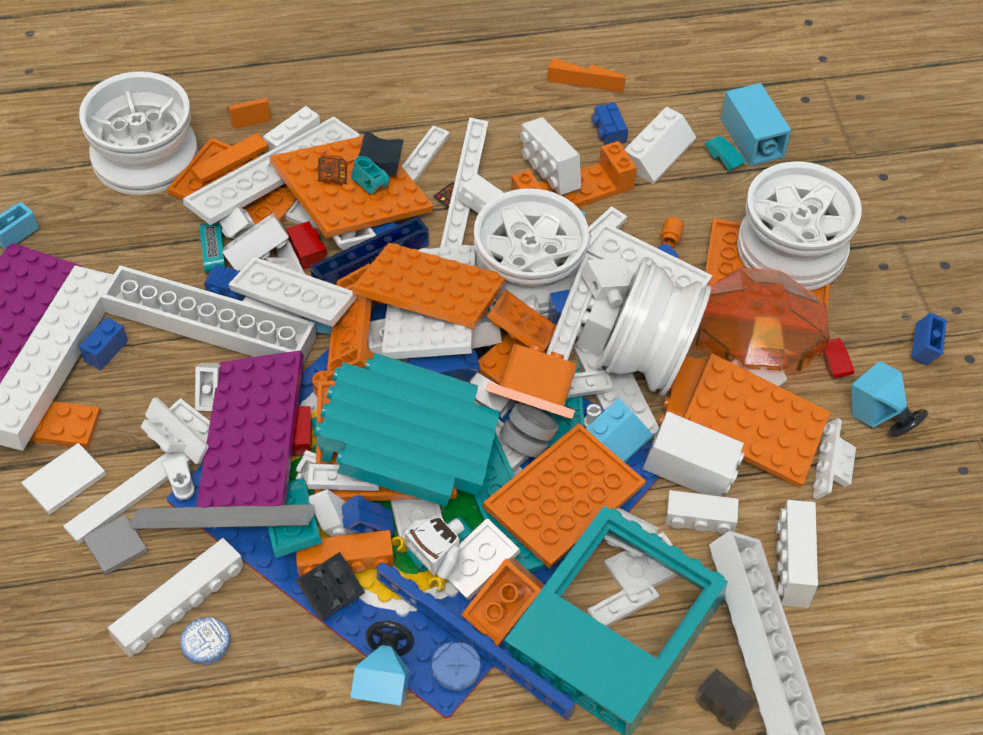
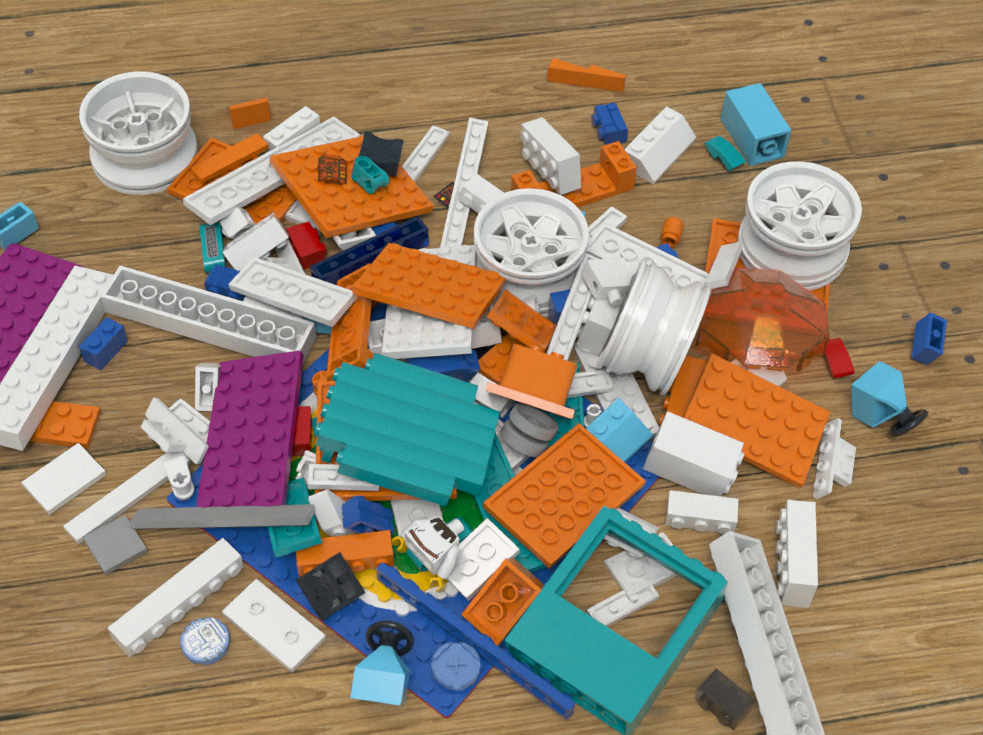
none -> white plate [222,579,326,673]
none -> white tile [705,242,742,289]

